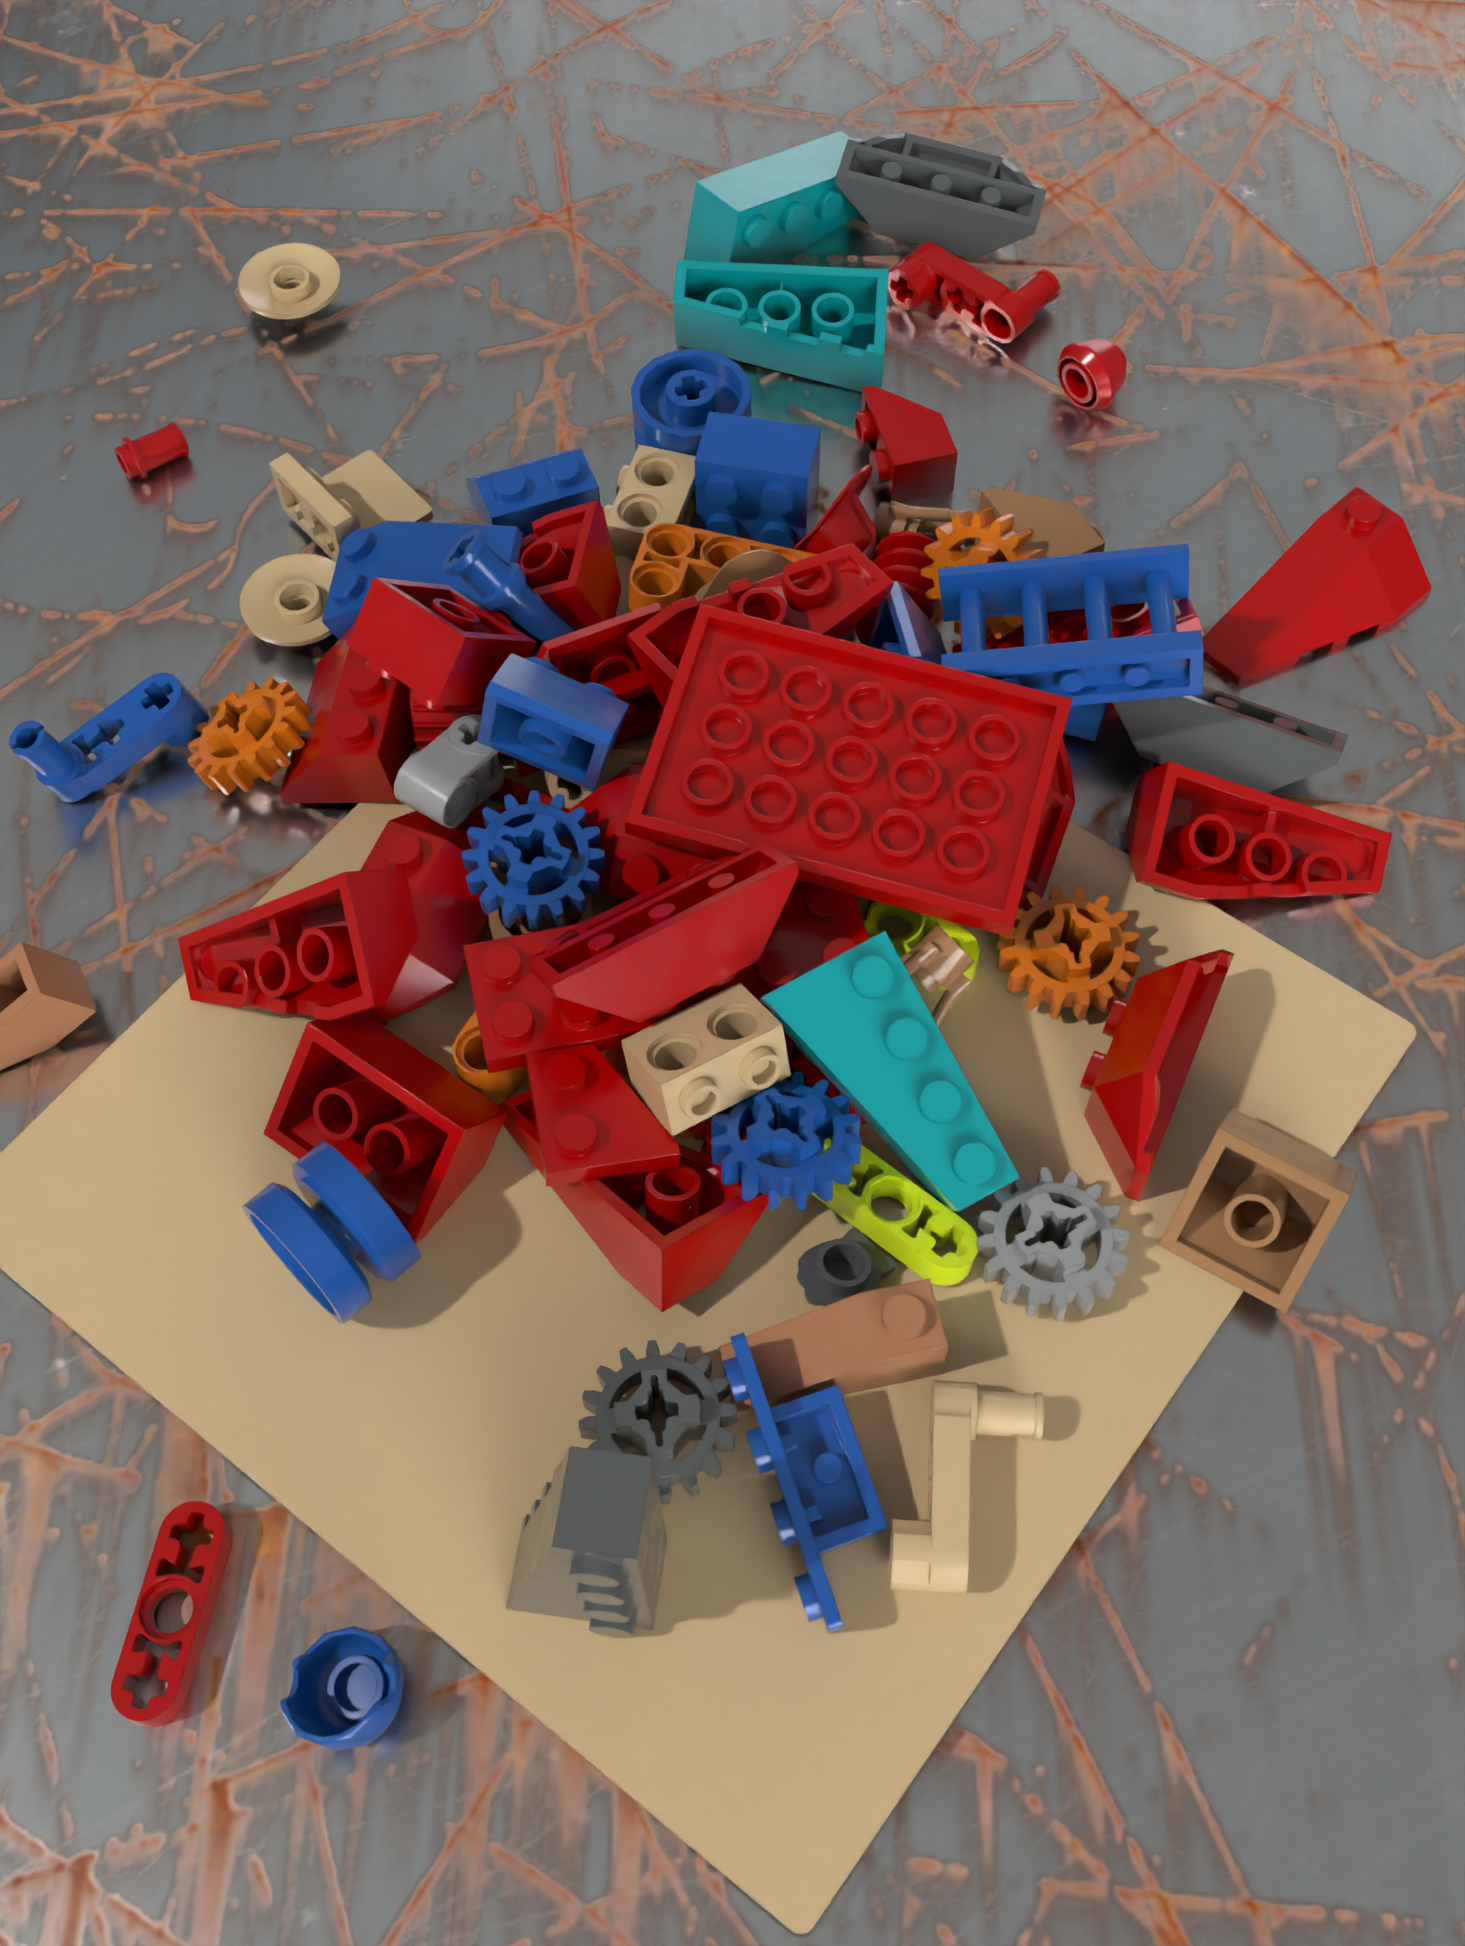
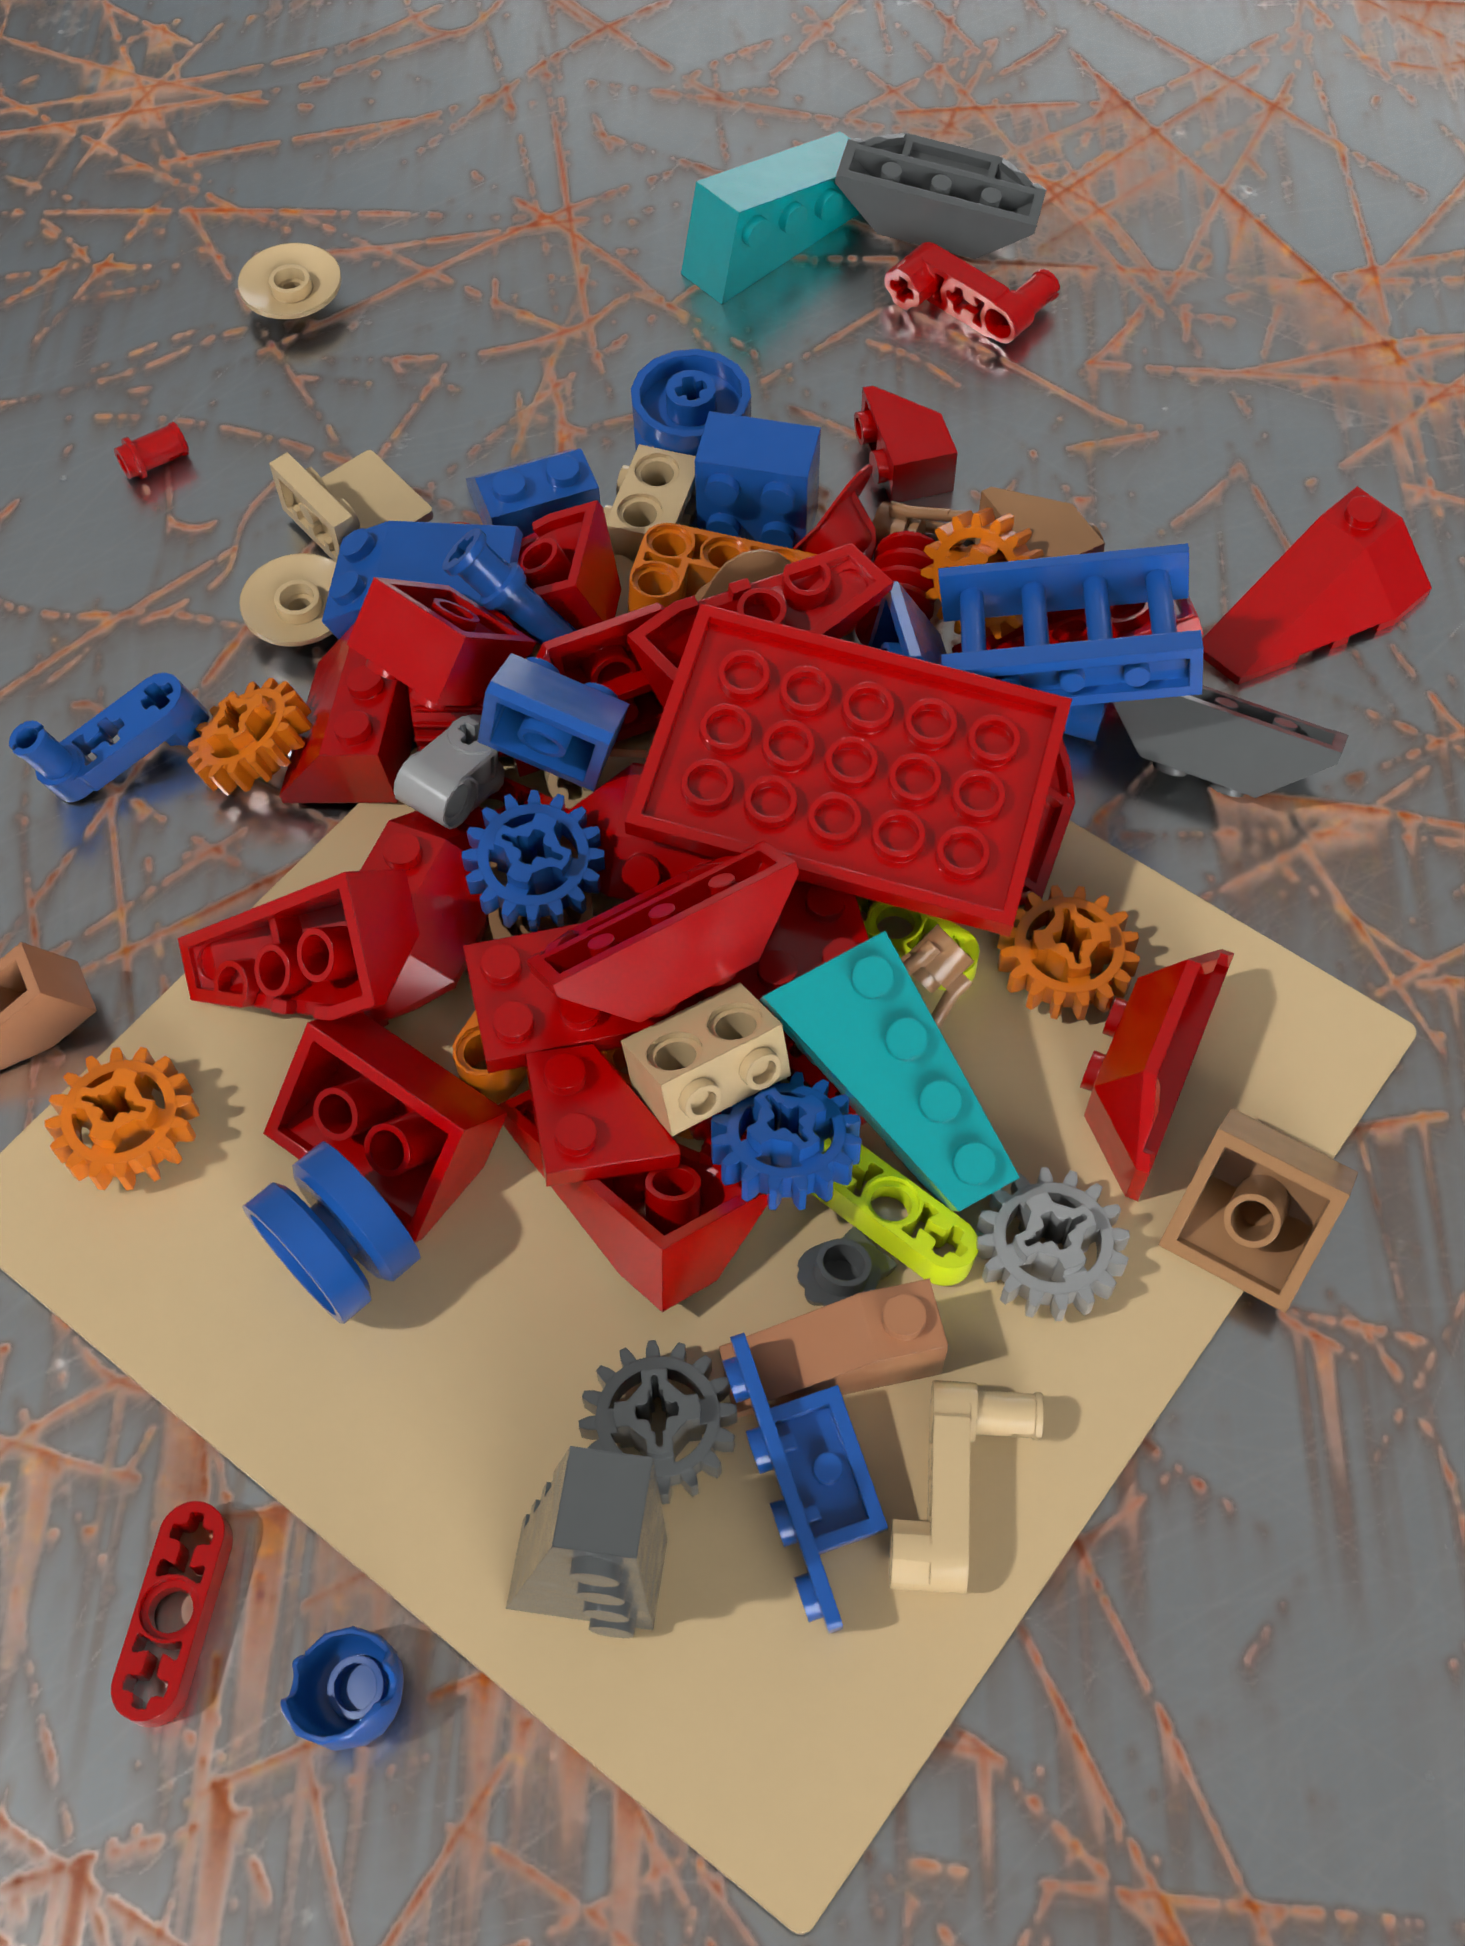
teal wedge [673,260,889,392] -> none
red cone [1057,338,1127,411] -> none
red wedge [1125,761,1392,900] -> none
none -> orange gear [45,1047,200,1191]

